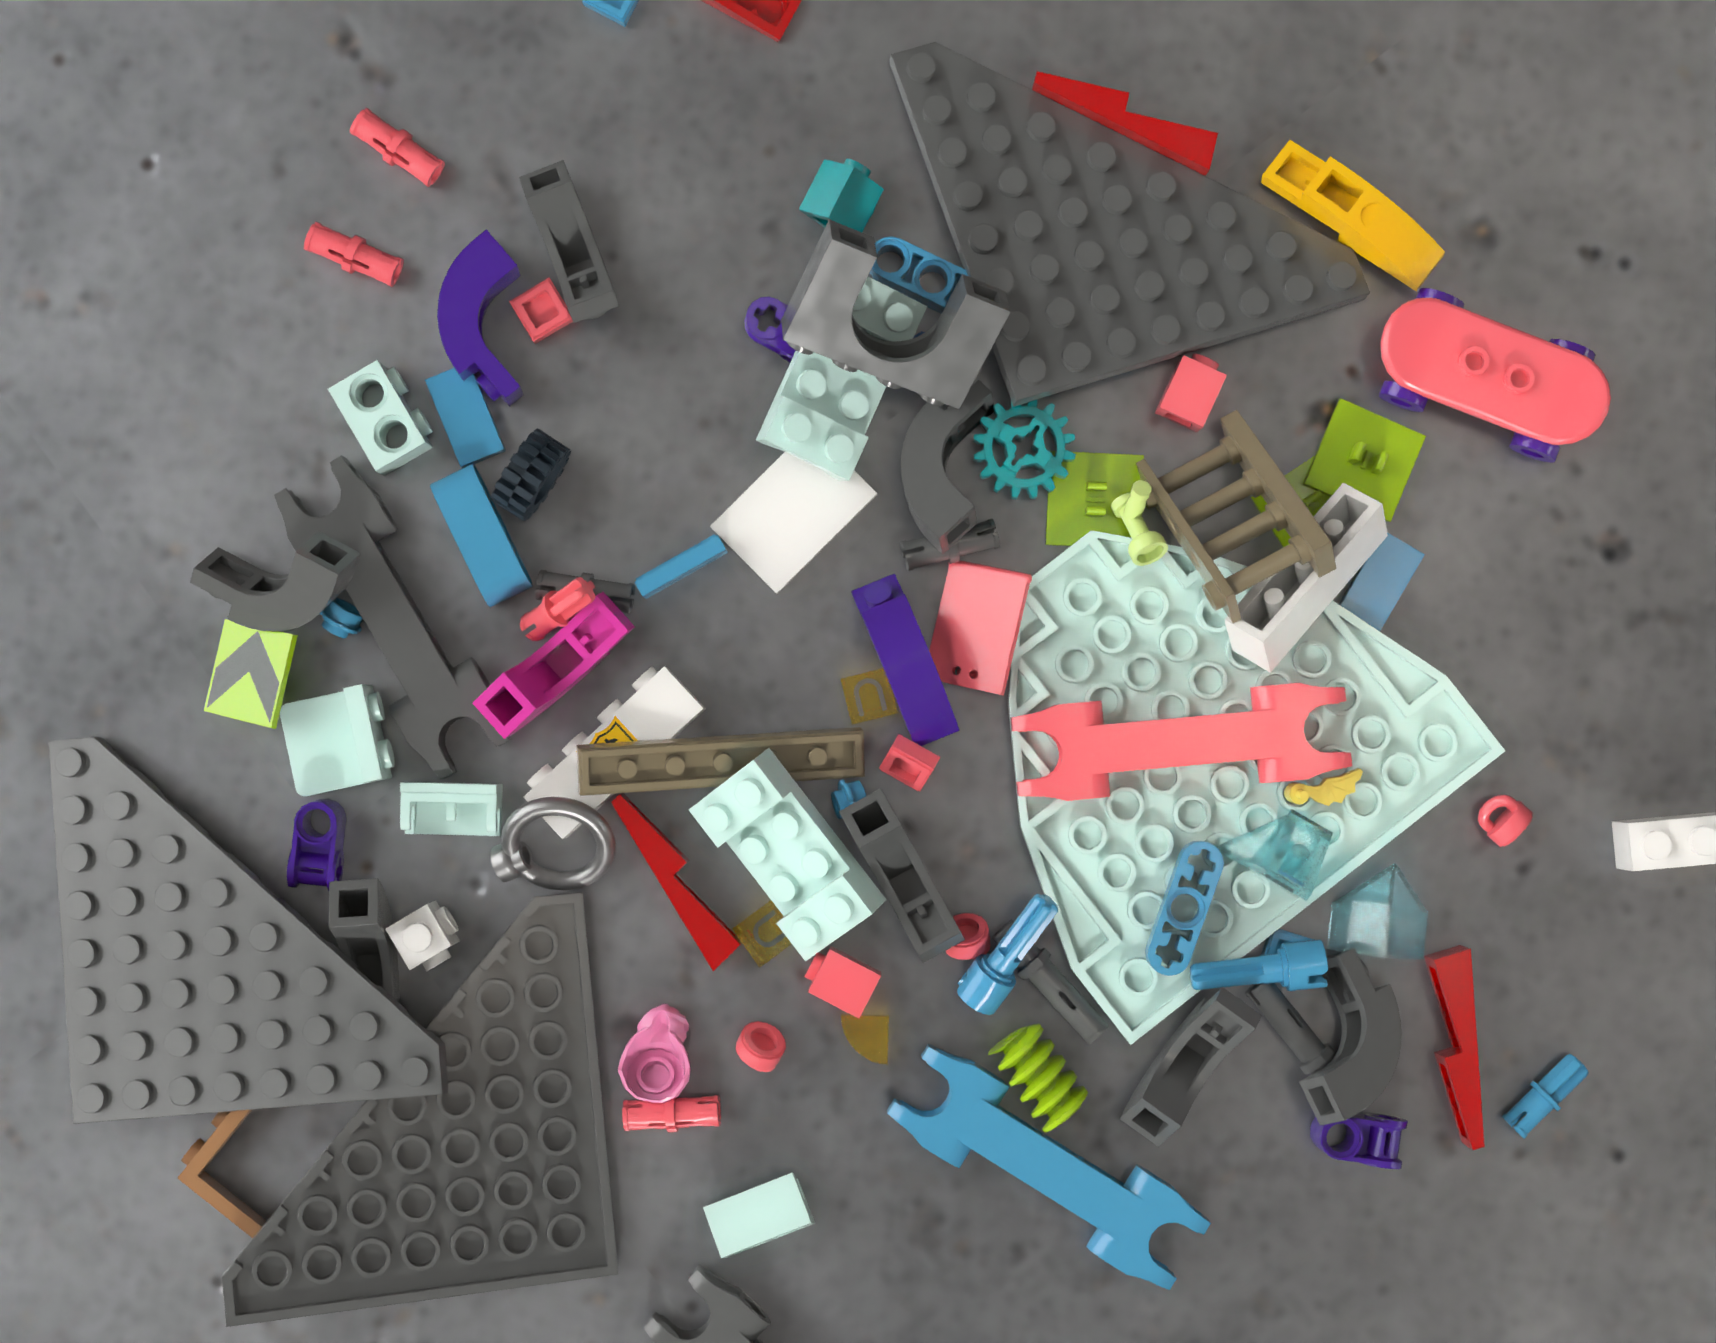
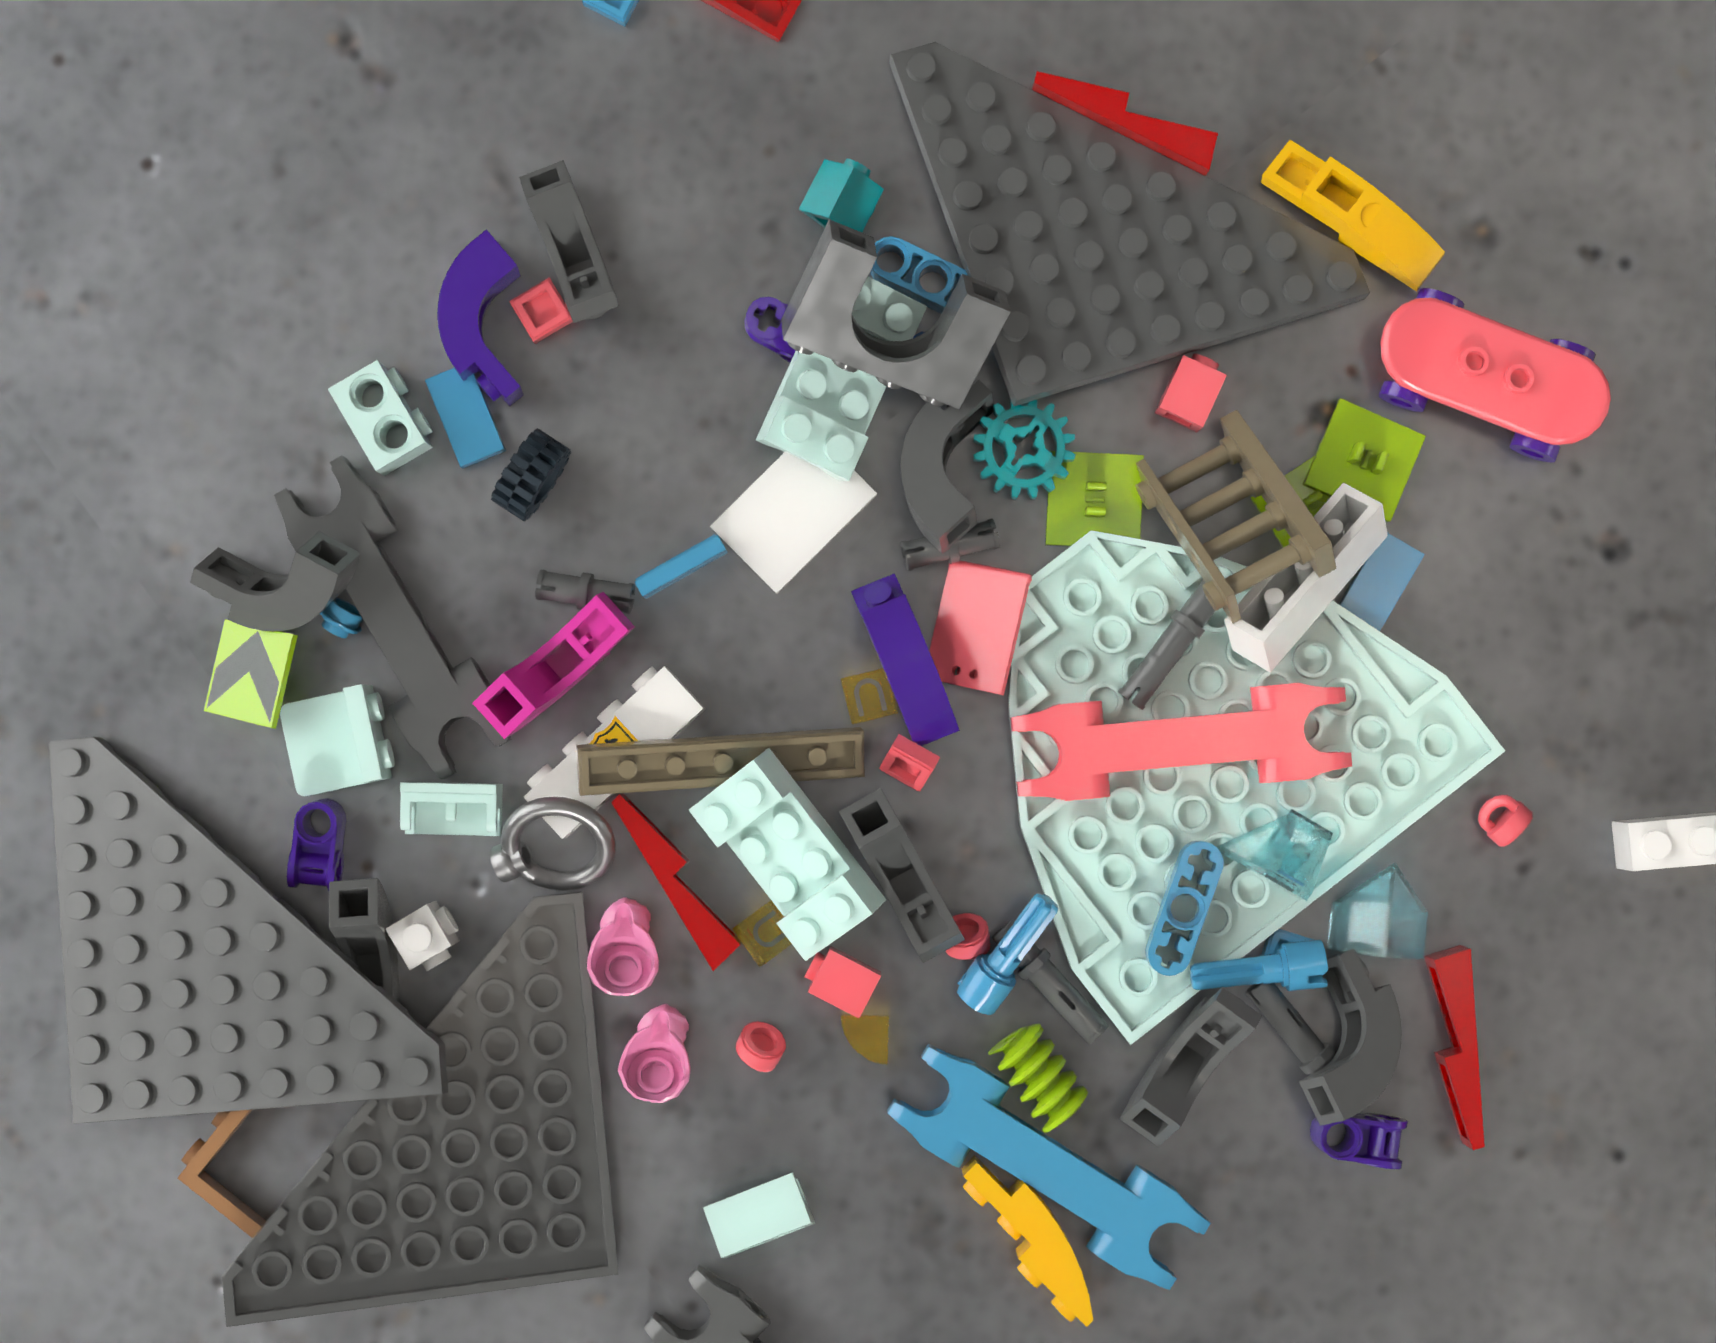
coral pin [304,222,404,287] -> none
coral pin [350,108,445,187] -> none
dark azure beam [430,464,533,607] -> none
coral axle [520,577,596,641] -> none
coral pin [622,1095,721,1133] -> none
dark azure plate [831,779,866,820] -> none
yellowish green piece [1111,480,1168,566] -> none
light yellow piece [1284,768,1363,806] -> none
dark azure axle [1502,1054,1589,1139] -> none
none -> bright pink hair [587,897,659,996]
none -> yellow slope [961,1155,1093,1327]
none -> dark grey pin [1118,578,1215,710]

